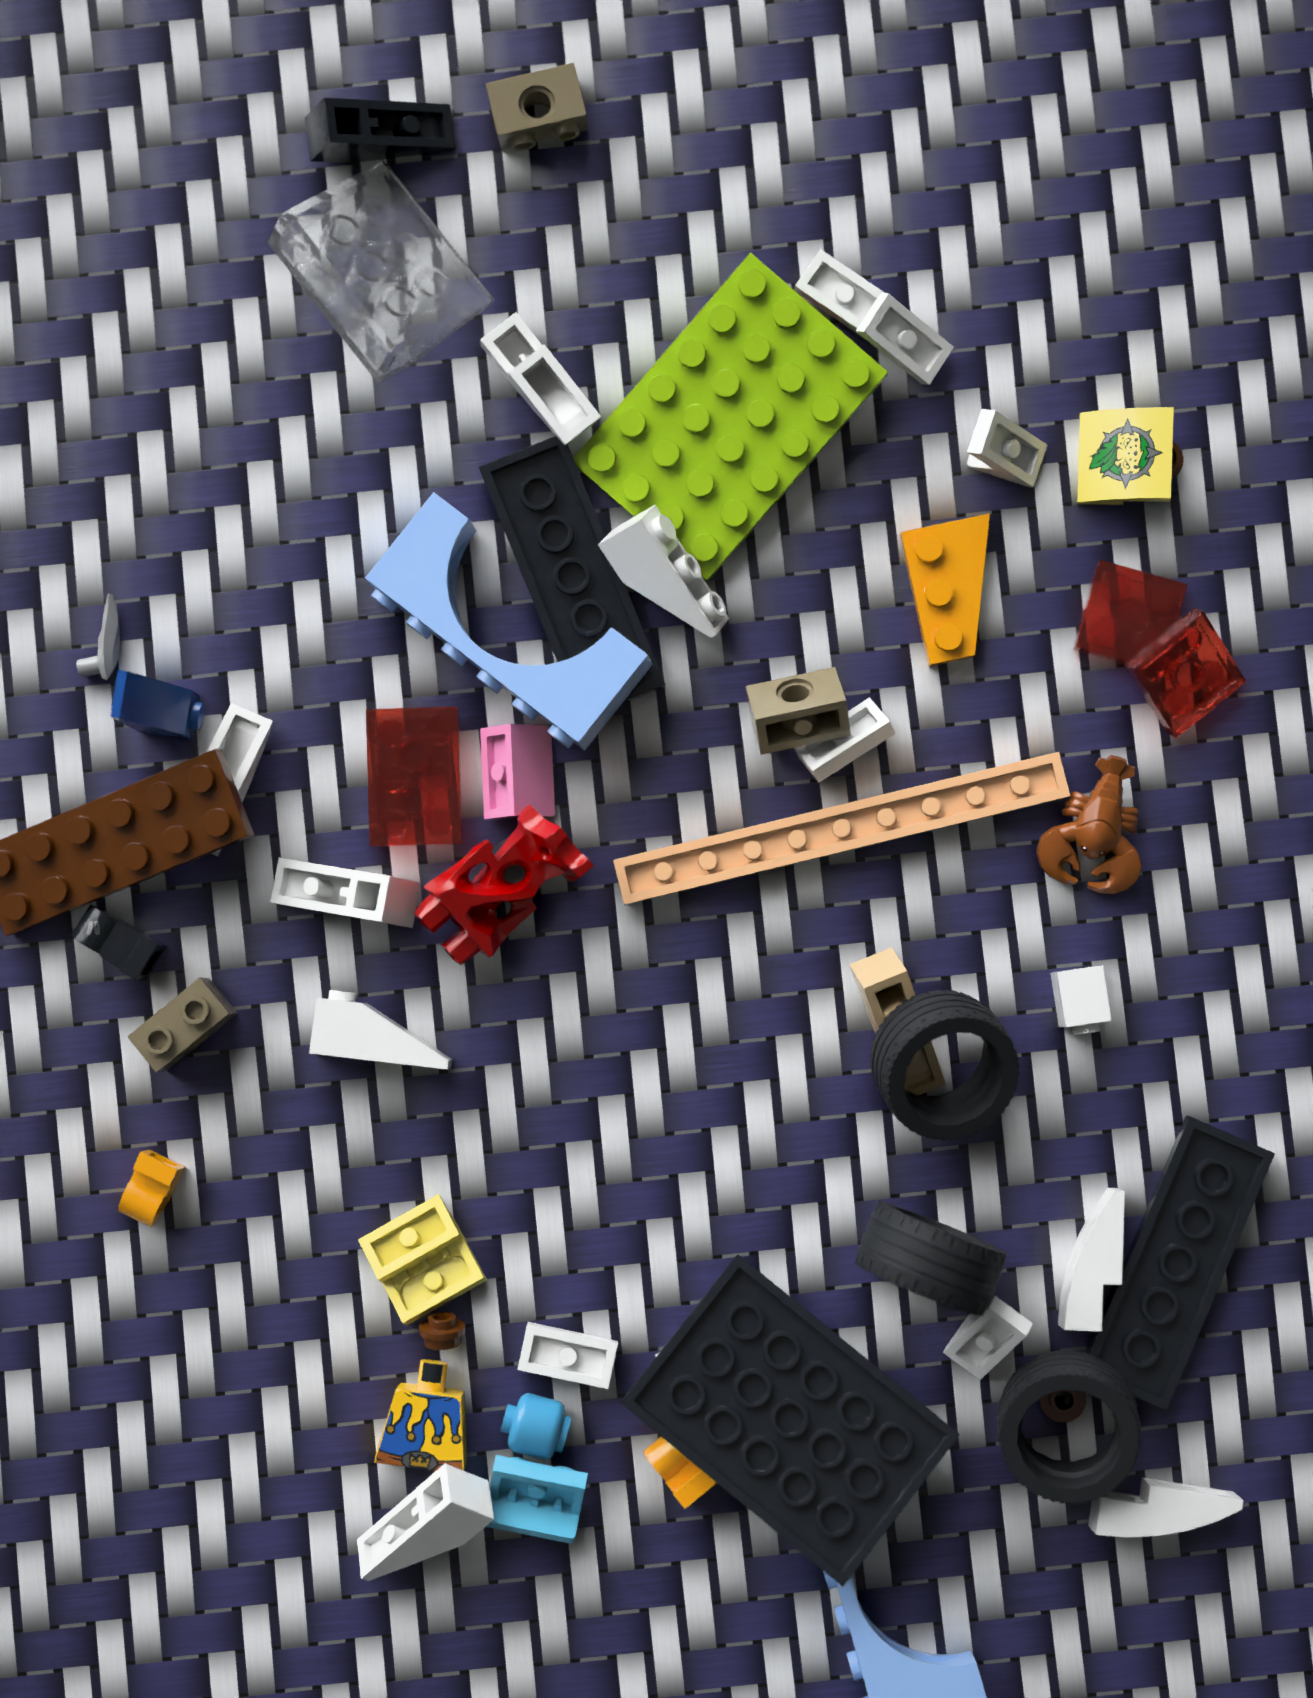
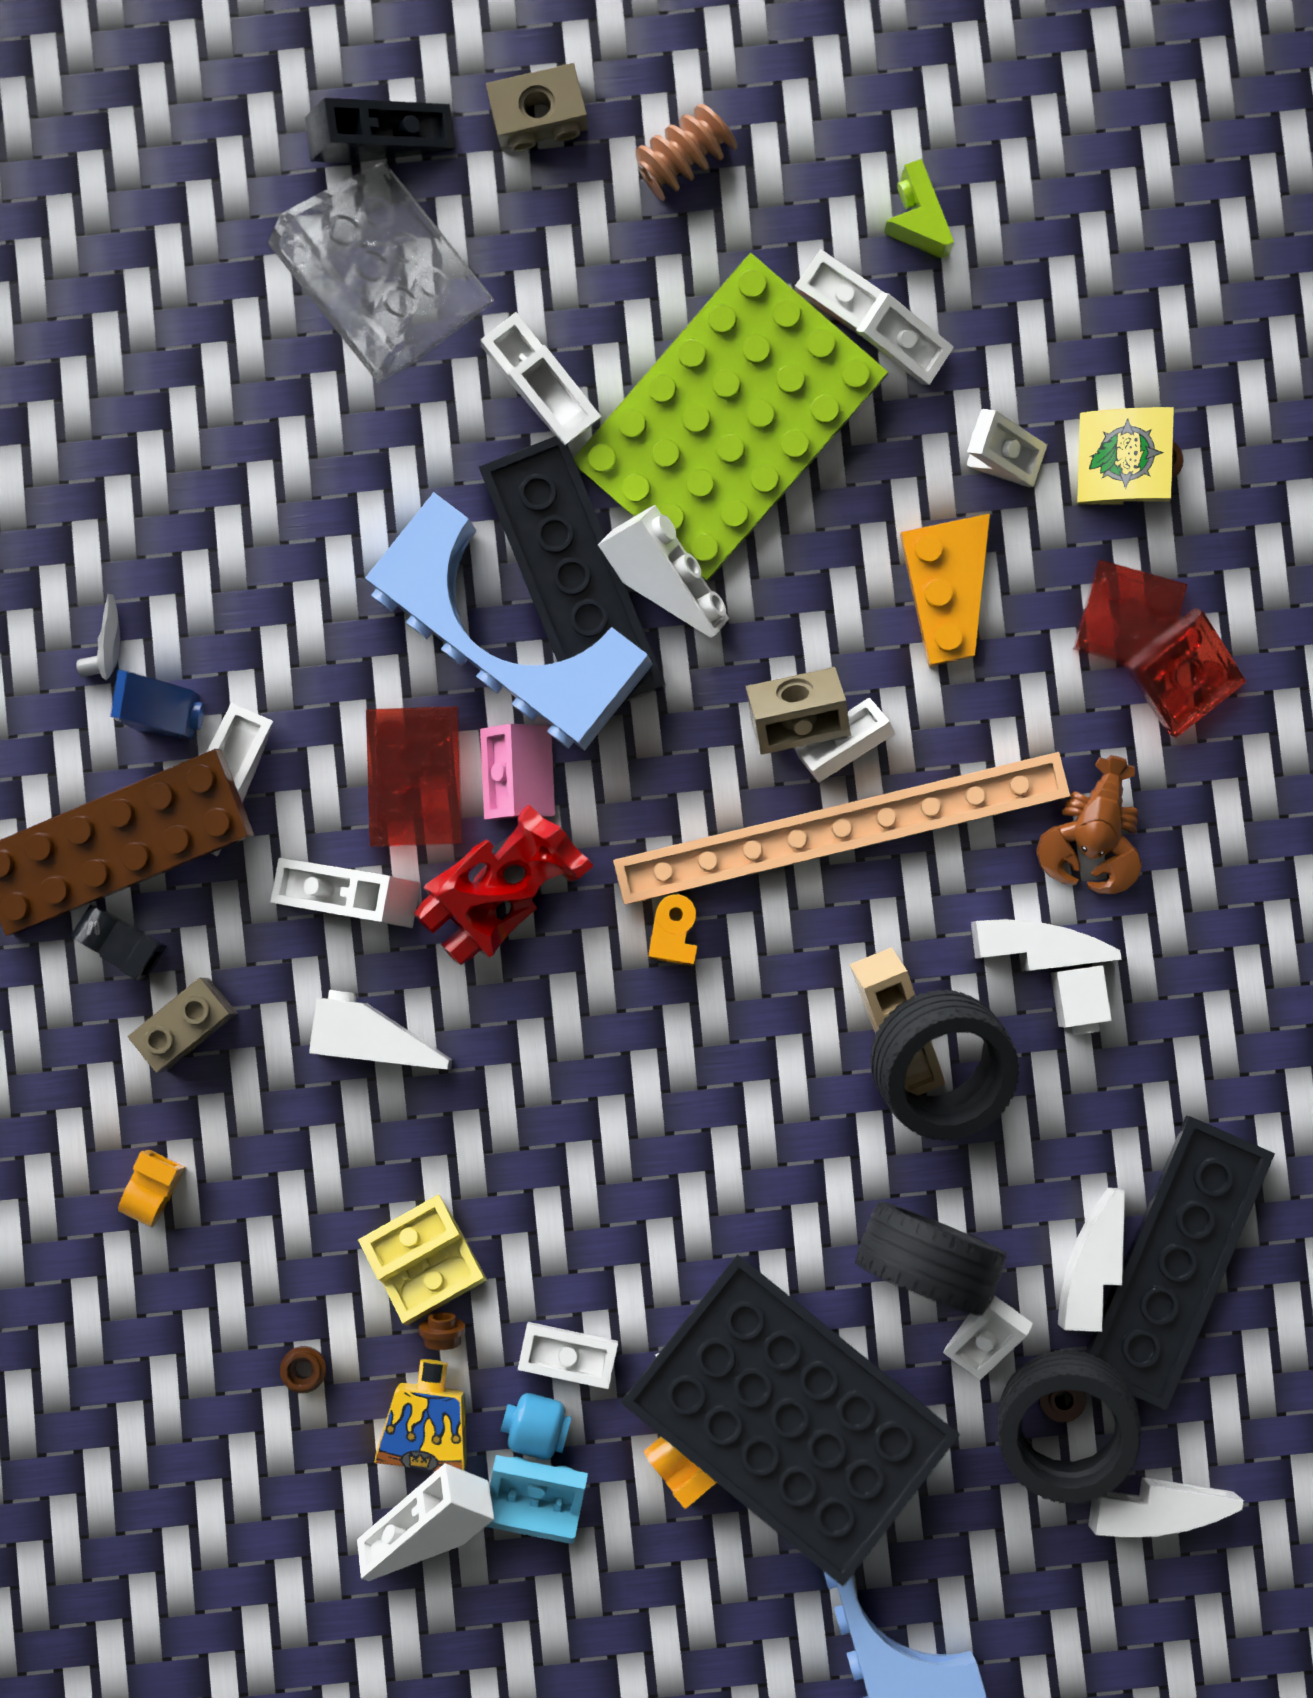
none -> reddish brown plate [280,1346,327,1393]
none -> nougat piece [635,104,738,201]
none -> light orange leg [648,894,697,966]
none -> lime slope [884,158,954,258]
none -> white slope [971,919,1121,971]

